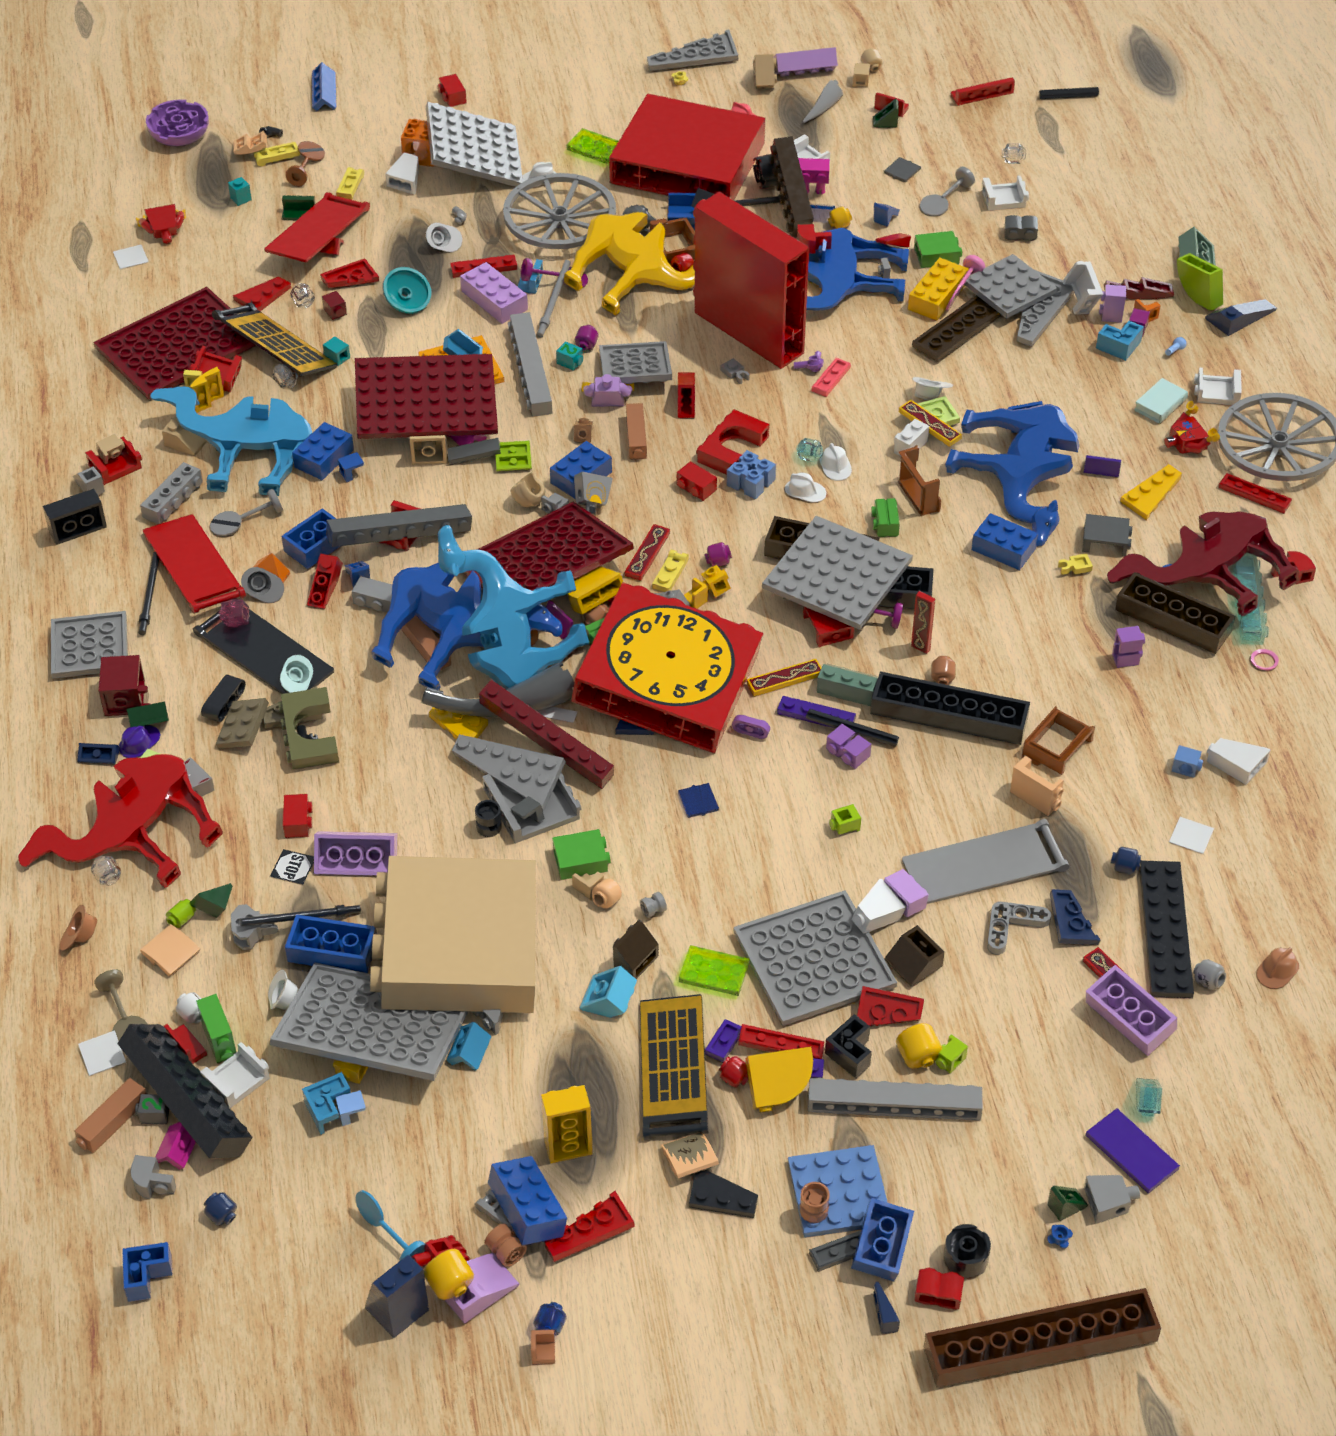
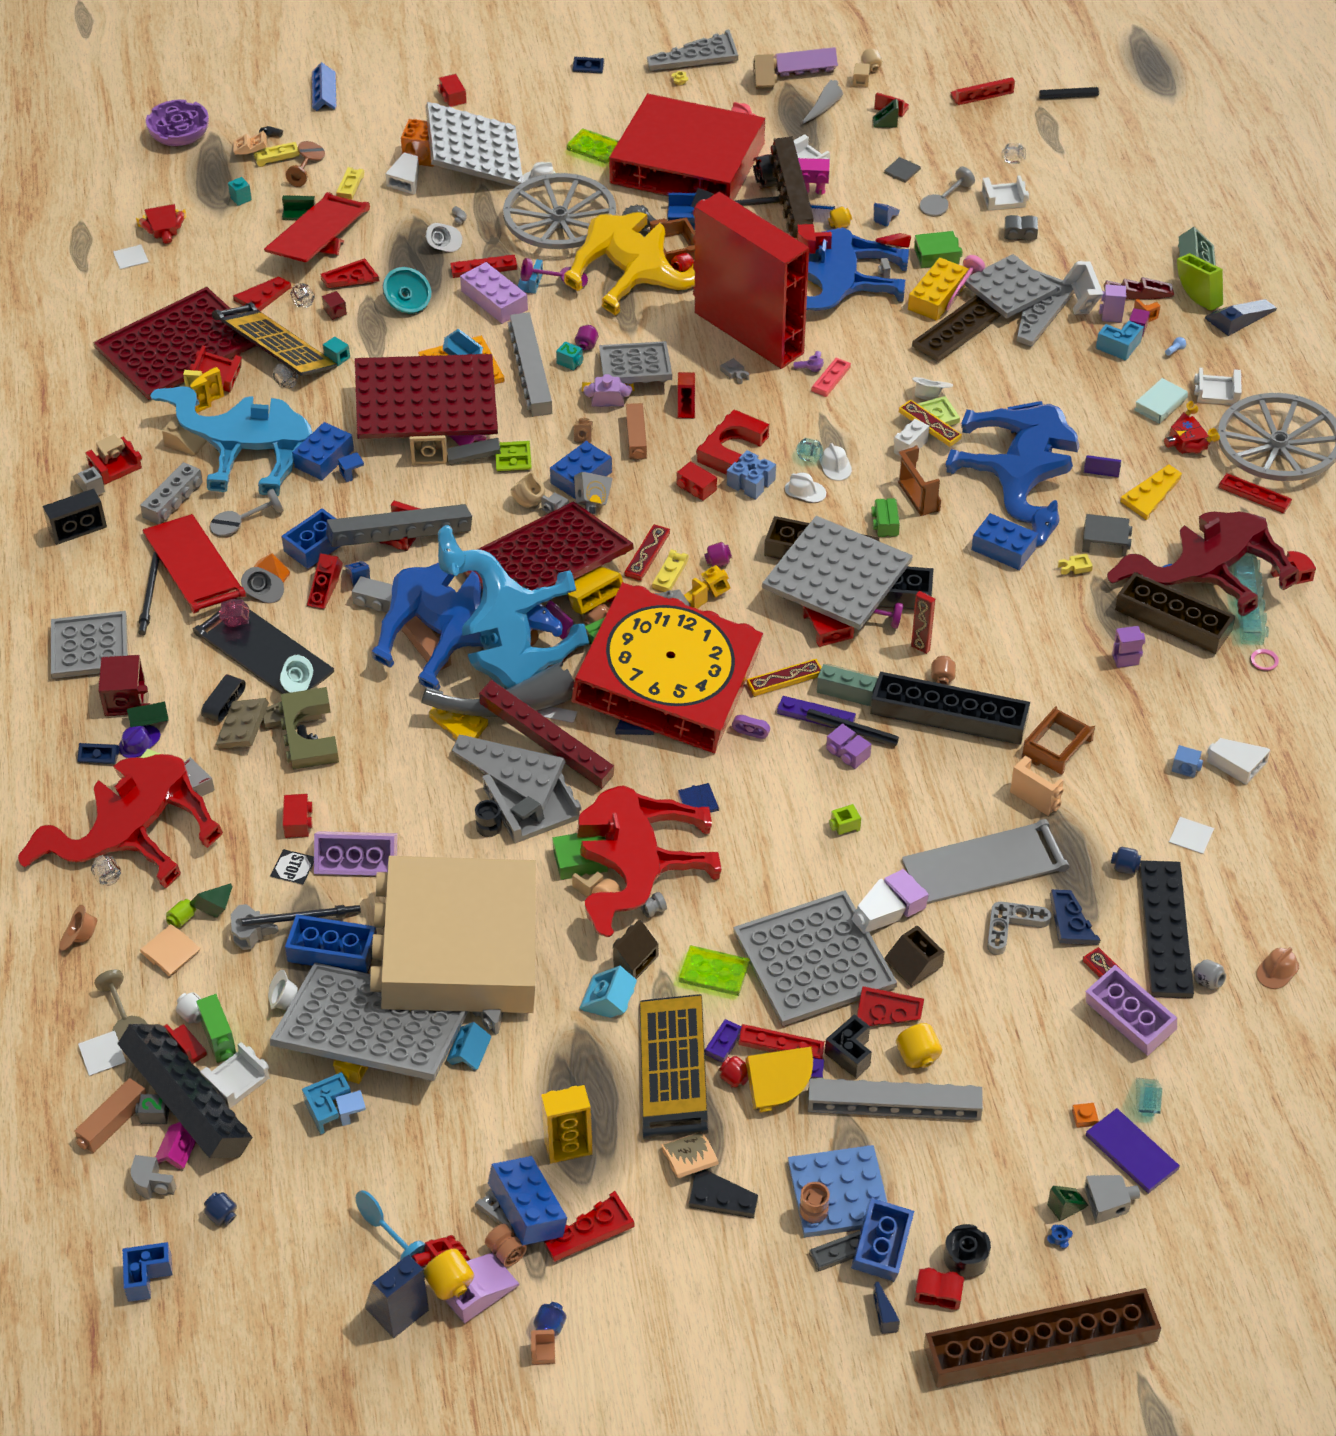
light grey bar [537,260,571,337] -> none
lime brick [935,1034,968,1074] -> none
none -> dark blue slope [573,57,605,73]
none -> red animal [577,785,722,937]
none -> orange plate [1072,1103,1099,1128]

